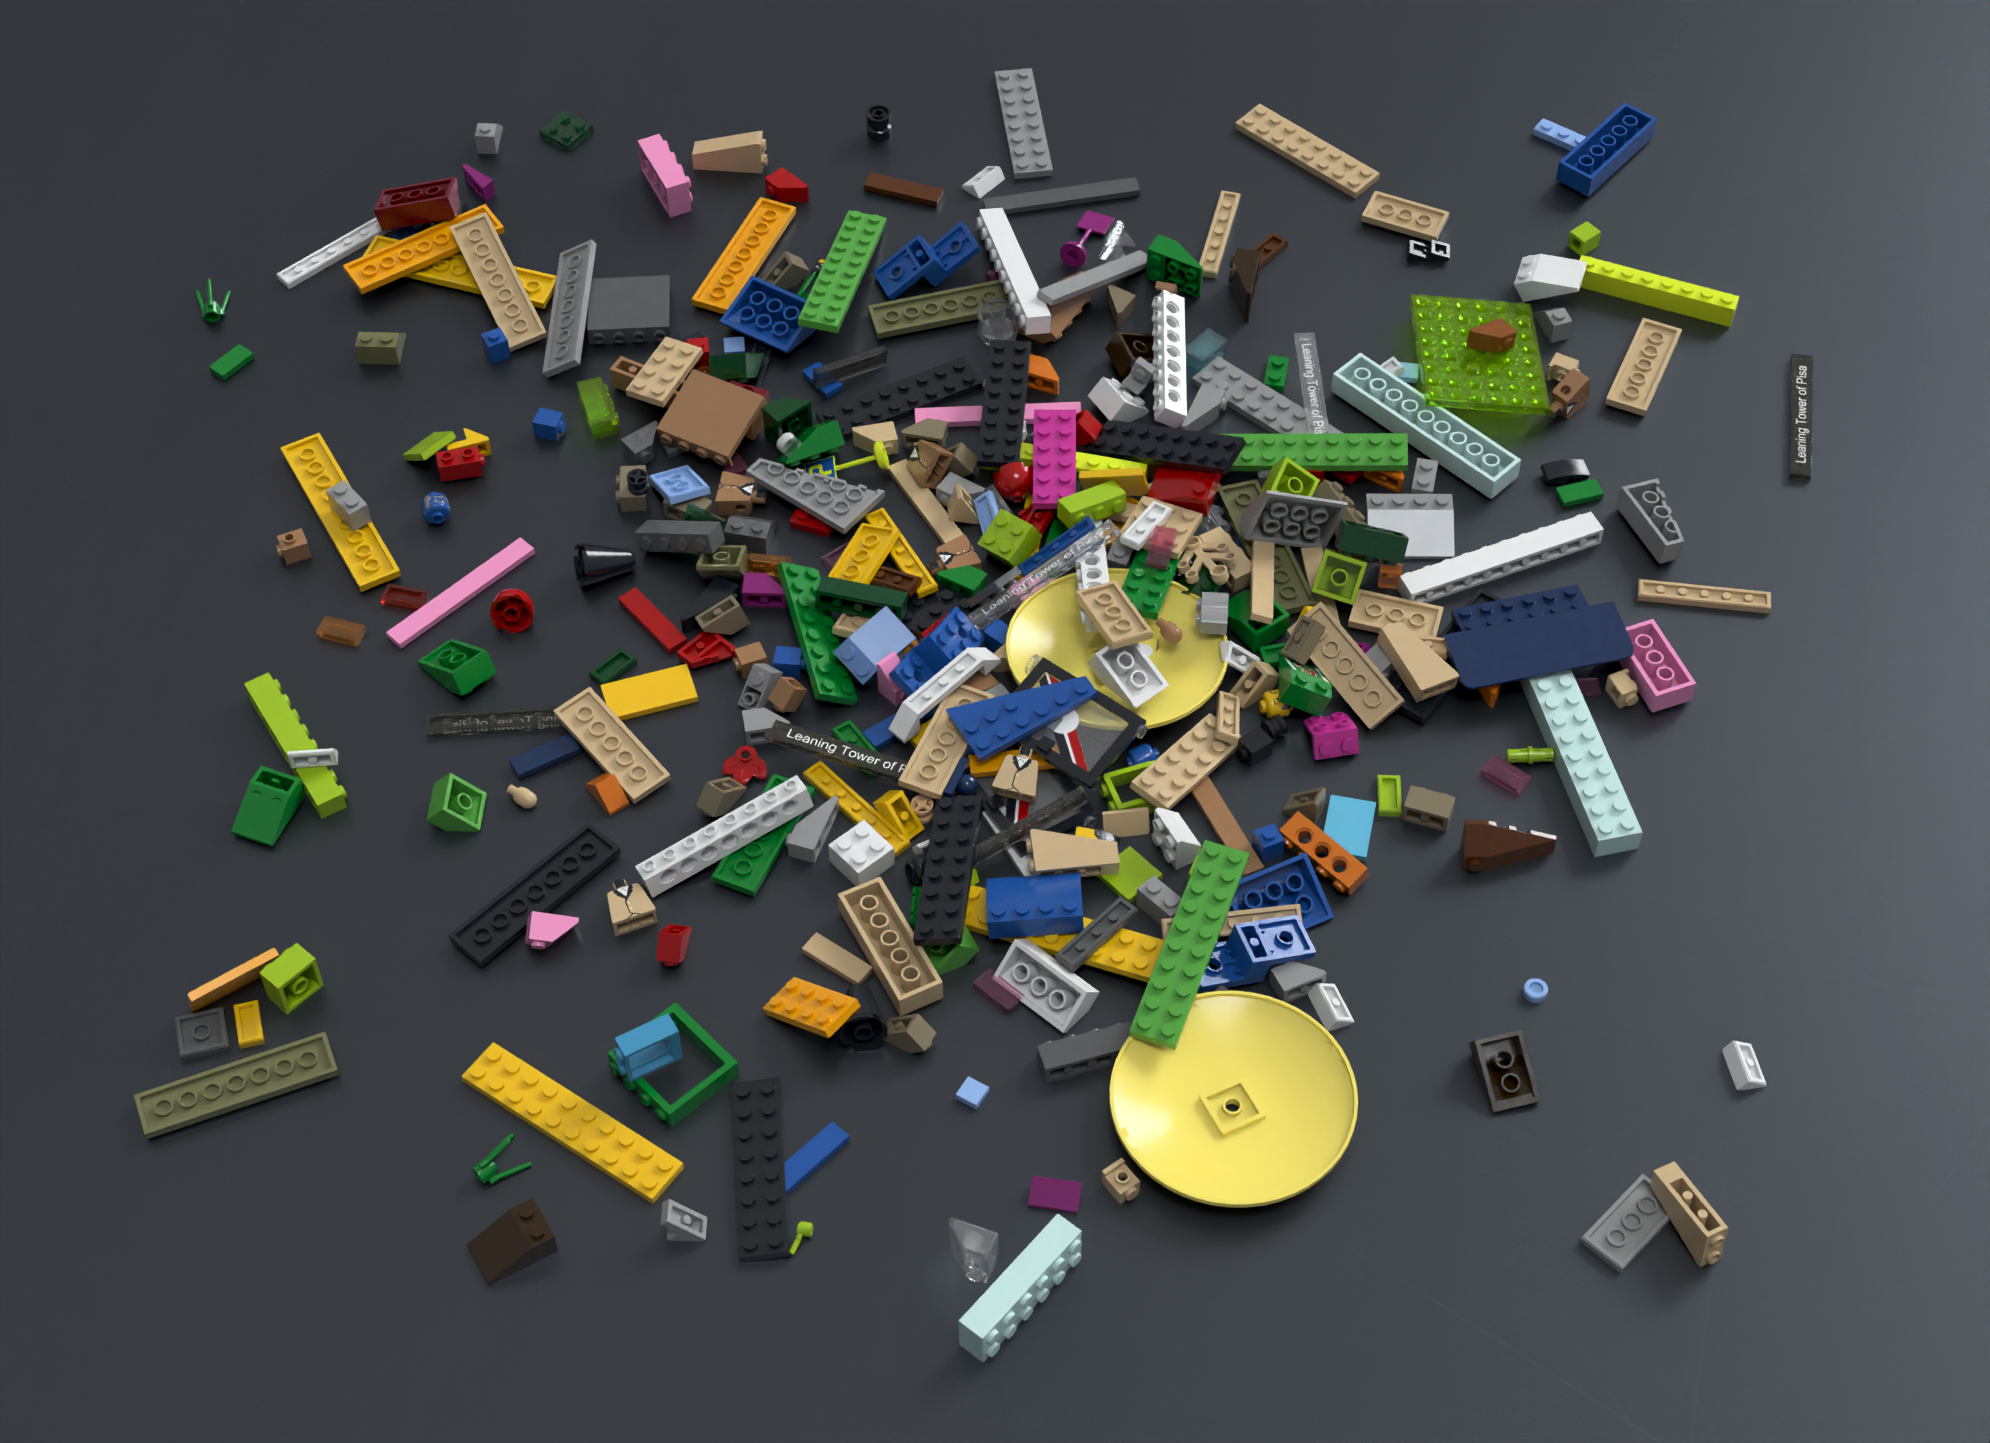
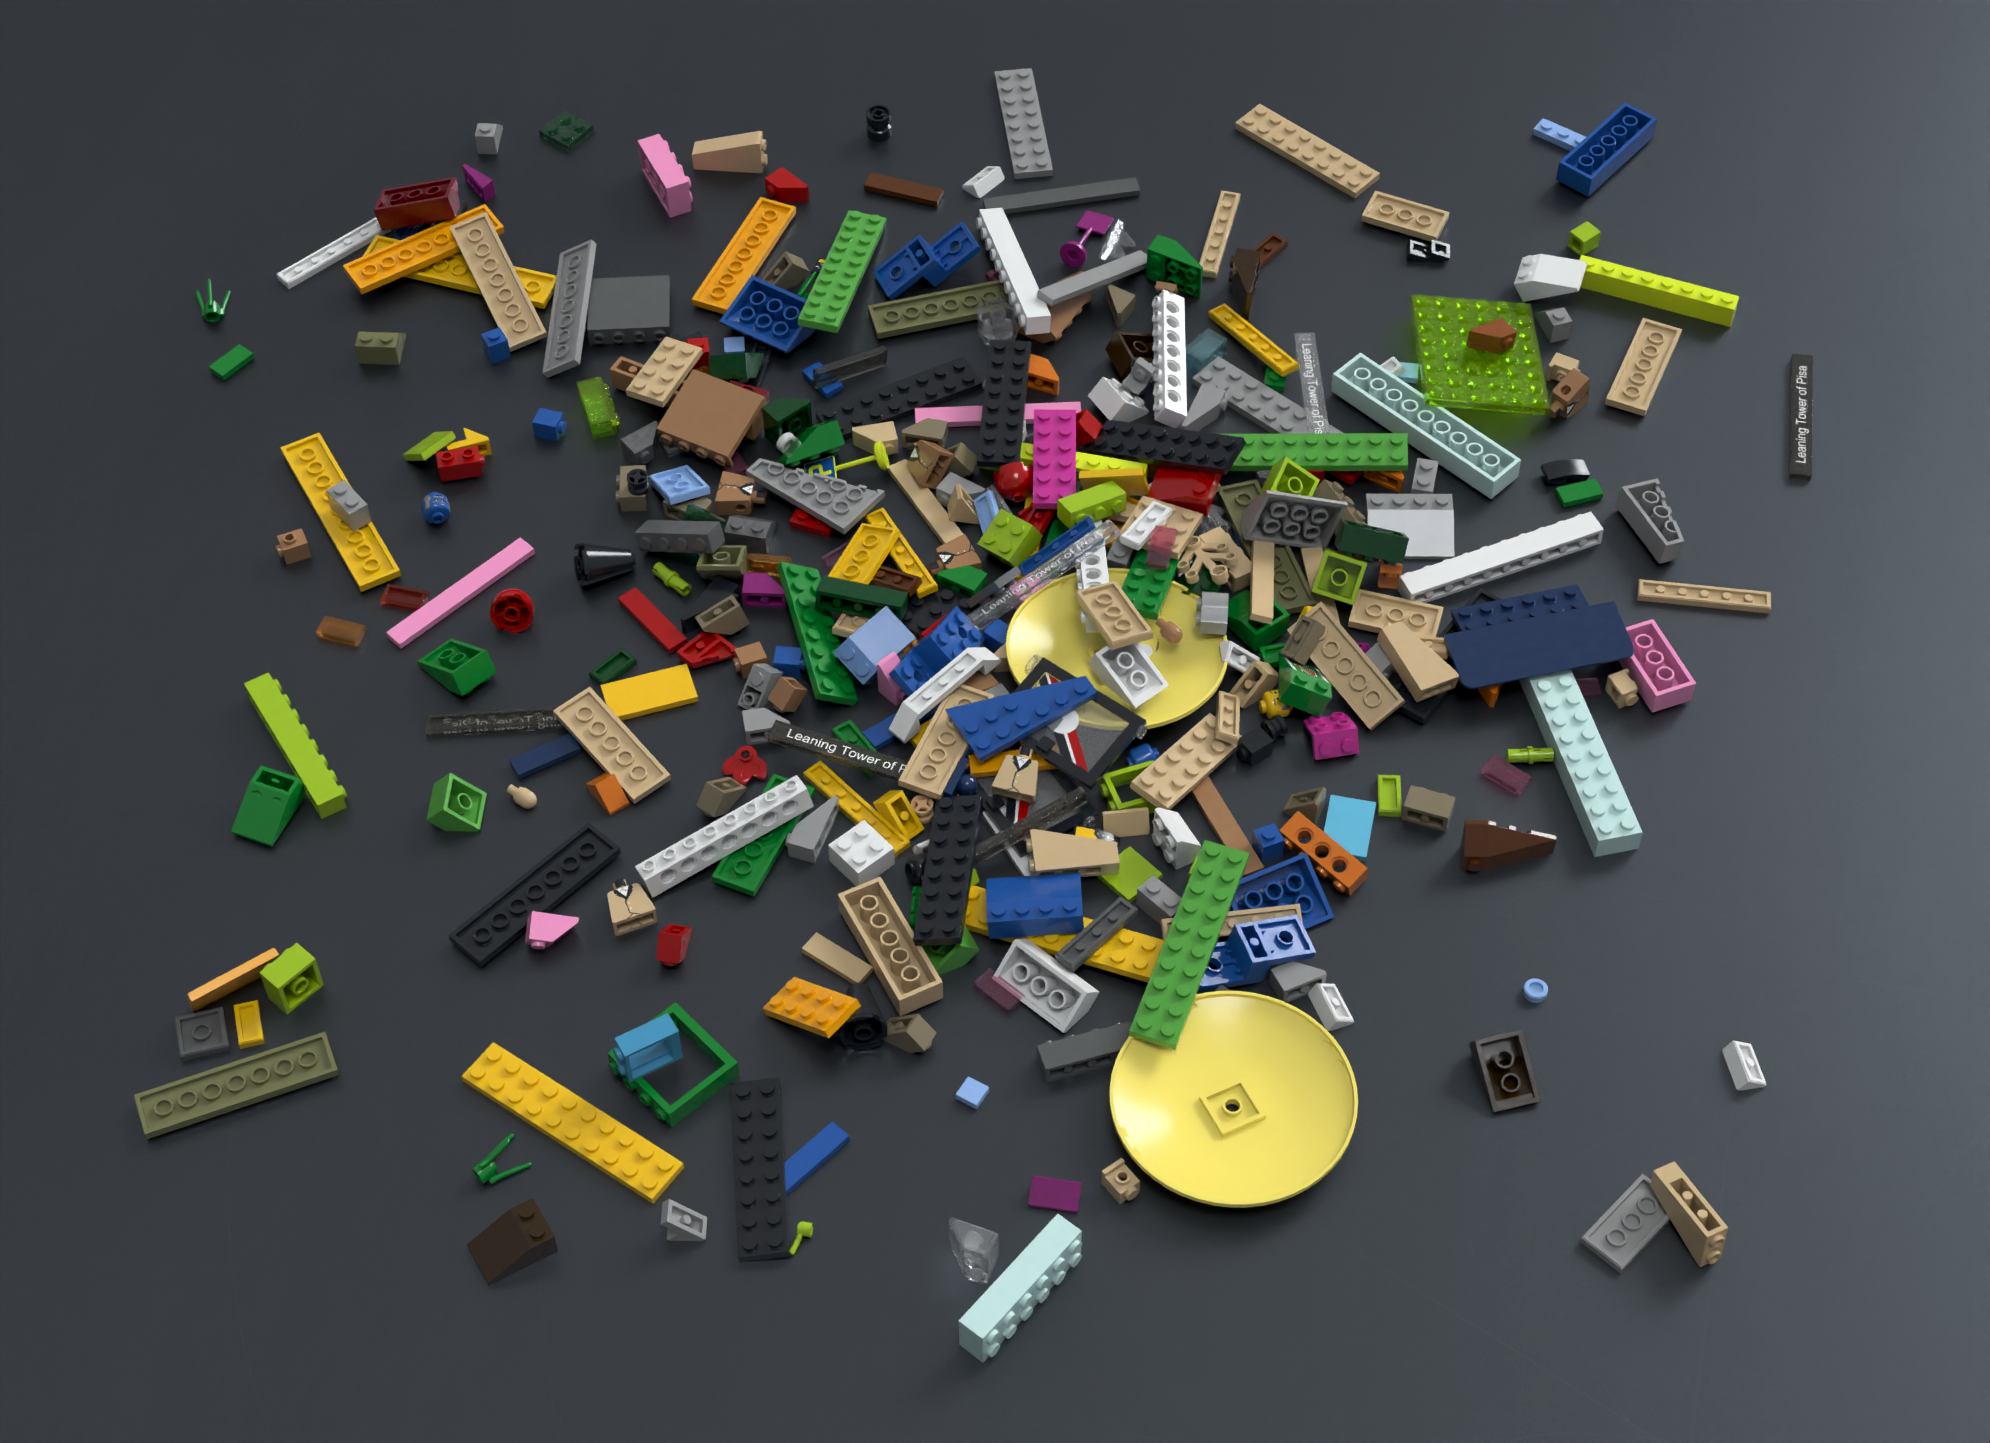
white slope [287,748,338,768] -> none
none -> lime pin [652,562,692,596]
none -> yellow tile [1208,303,1299,377]

